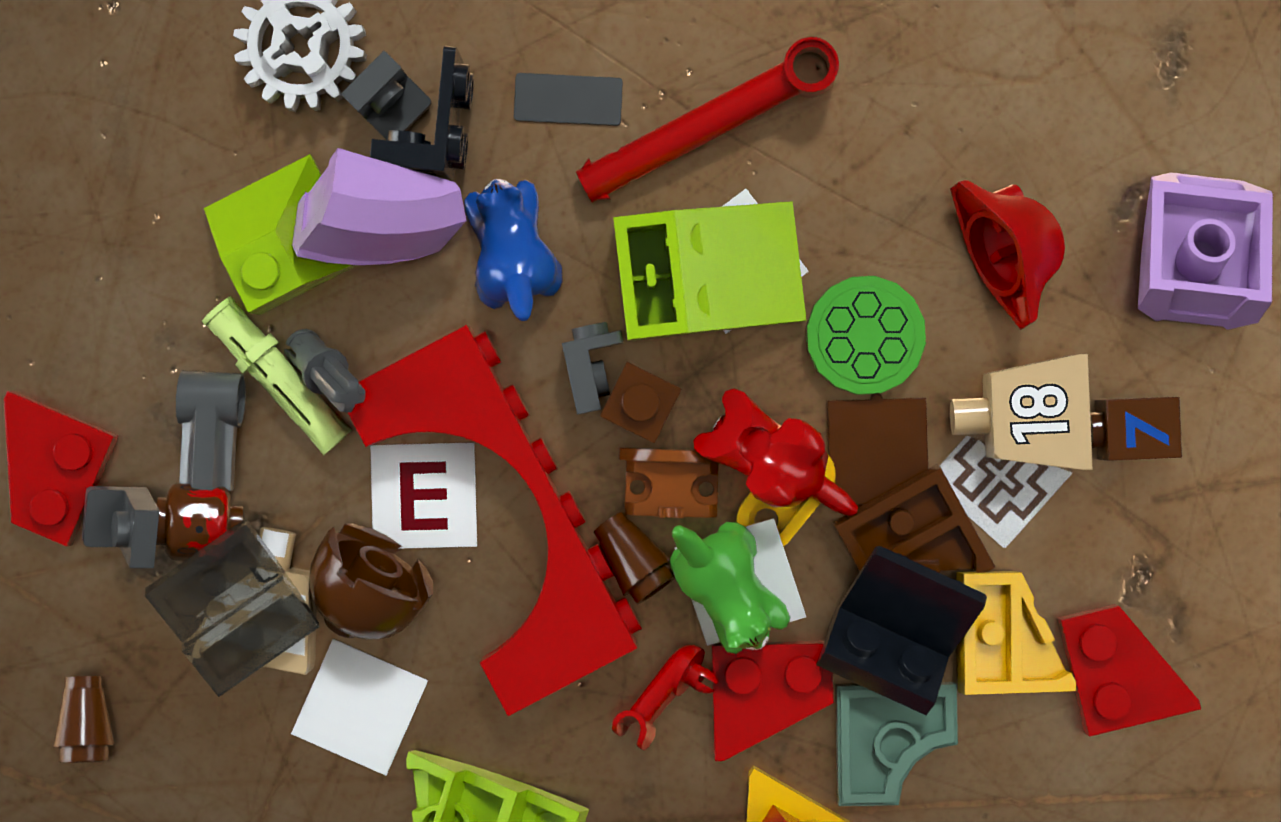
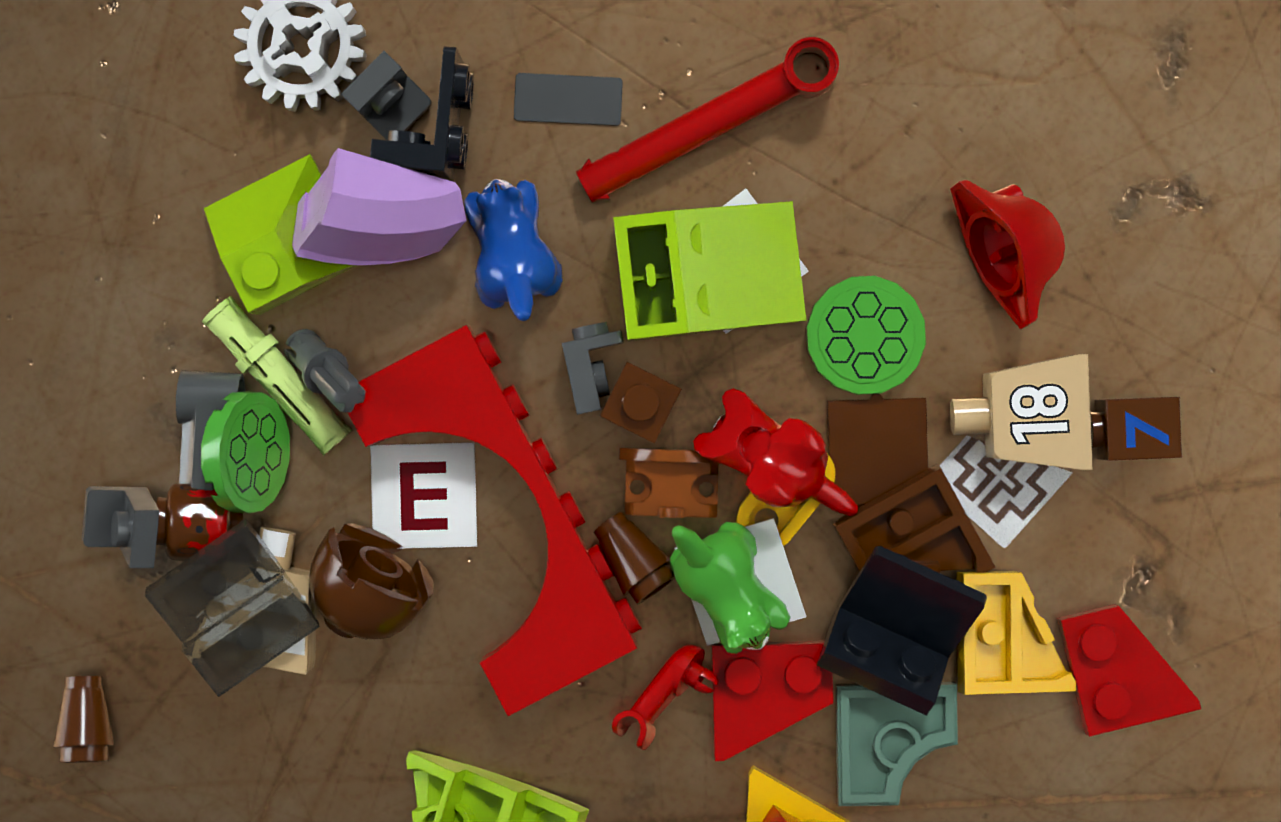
red wing [4,391,119,547] -> none
white sticker [291,639,428,776] -> none
lavender slope [1138,172,1273,330] -> none
none -> bright green tile [201,391,290,514]

